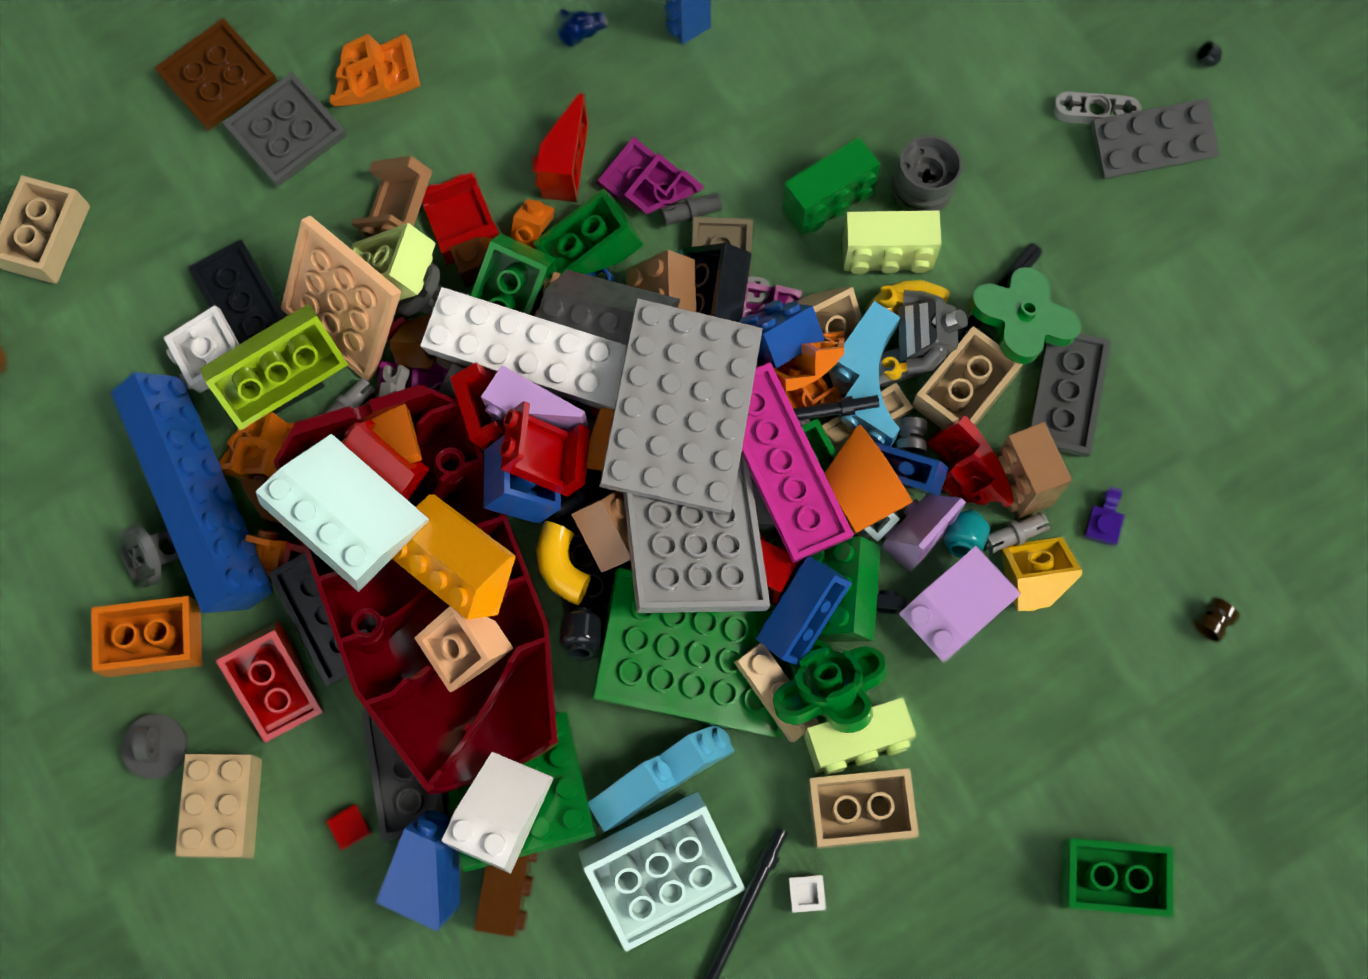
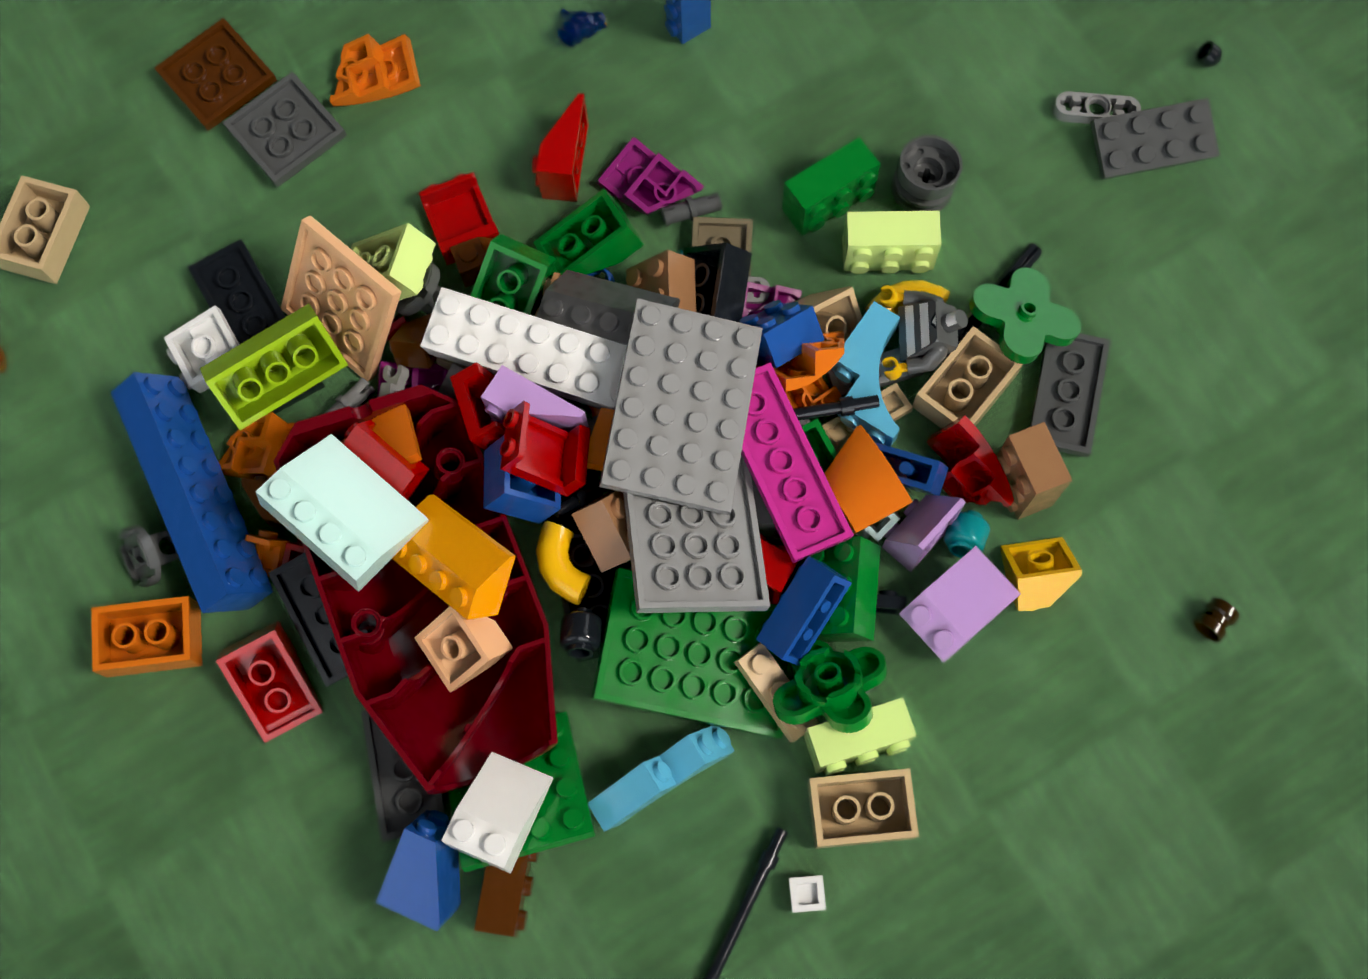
dark grey tile [121,714,189,780] -> none
tan brick [175,754,262,859] -> none
red tile [326,804,373,851] -> none
medium nougat panel [351,156,432,238] -> none
orange bracket [511,198,555,249] -> none
light aqua slope [578,791,746,952] -> none
flat silver wheel [895,417,927,455] -> none
light grey pin [985,512,1050,554] -> none
green brick [1060,838,1174,918] -> none
dark purple plate [1084,486,1125,547] -> none

